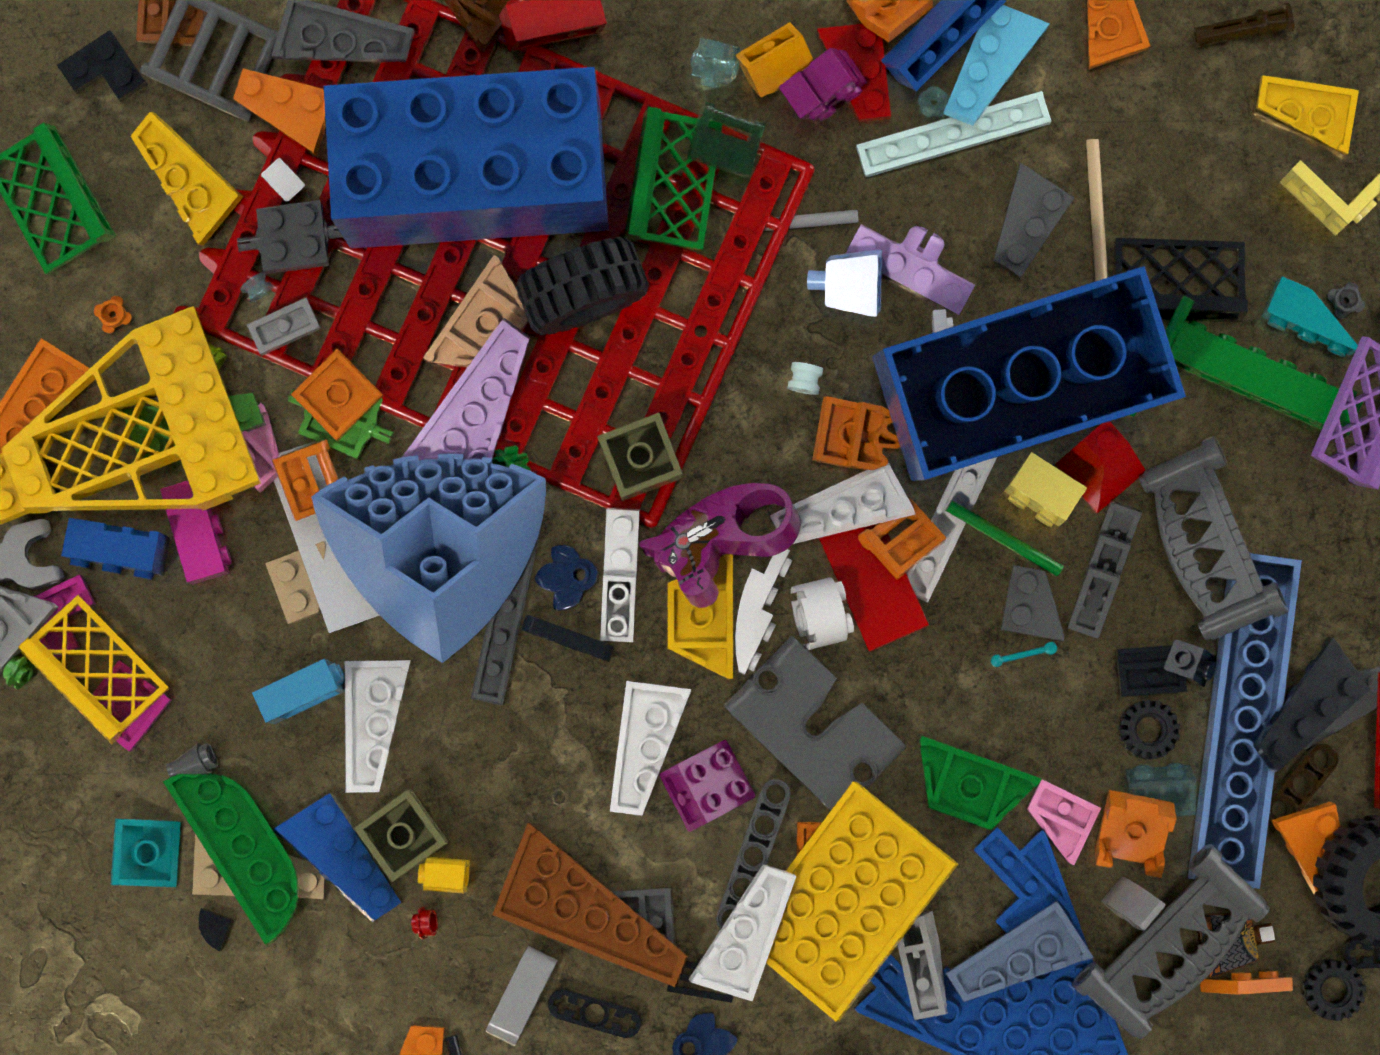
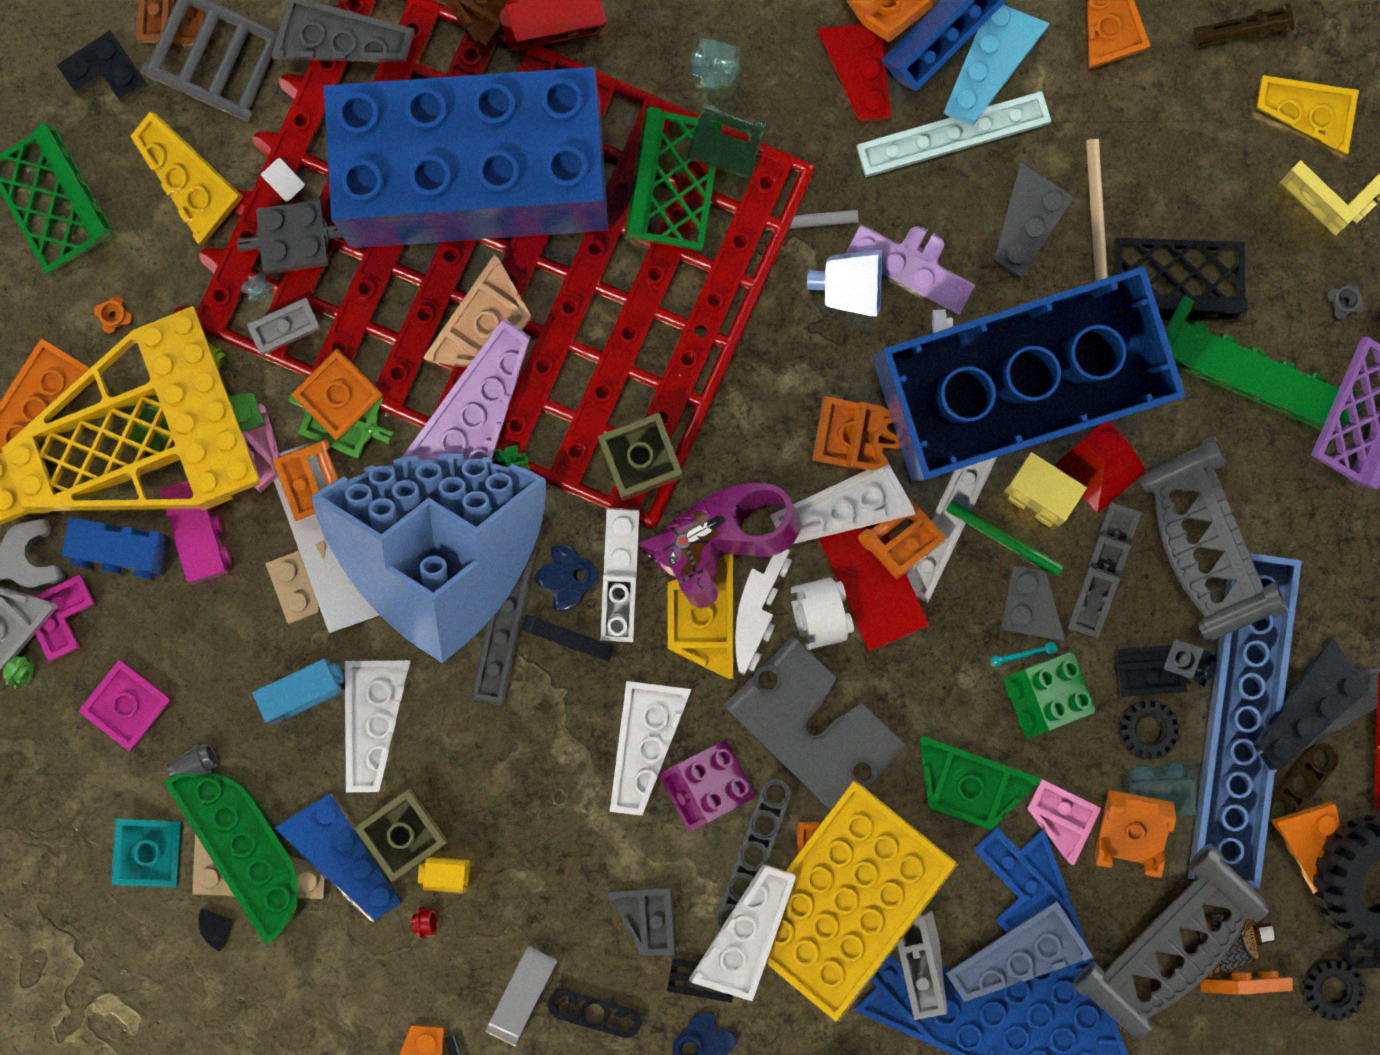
yellow fence [18,595,169,745] -> none
orange wing [233,68,326,156] -> none
dark orange wing [492,822,688,987] -> none
black tyre [516,237,649,335] -> none
light orange brick [735,22,814,98] -> none
magenta brick [779,48,867,121] -> none
light aqua wheel [787,362,823,395] -> none
clear light blue plate [918,86,949,118] -> none
light grey slope [1101,876,1166,931] -> none
teal slope [1261,276,1358,357] -> none
none -> green bracket [1003,653,1095,739]

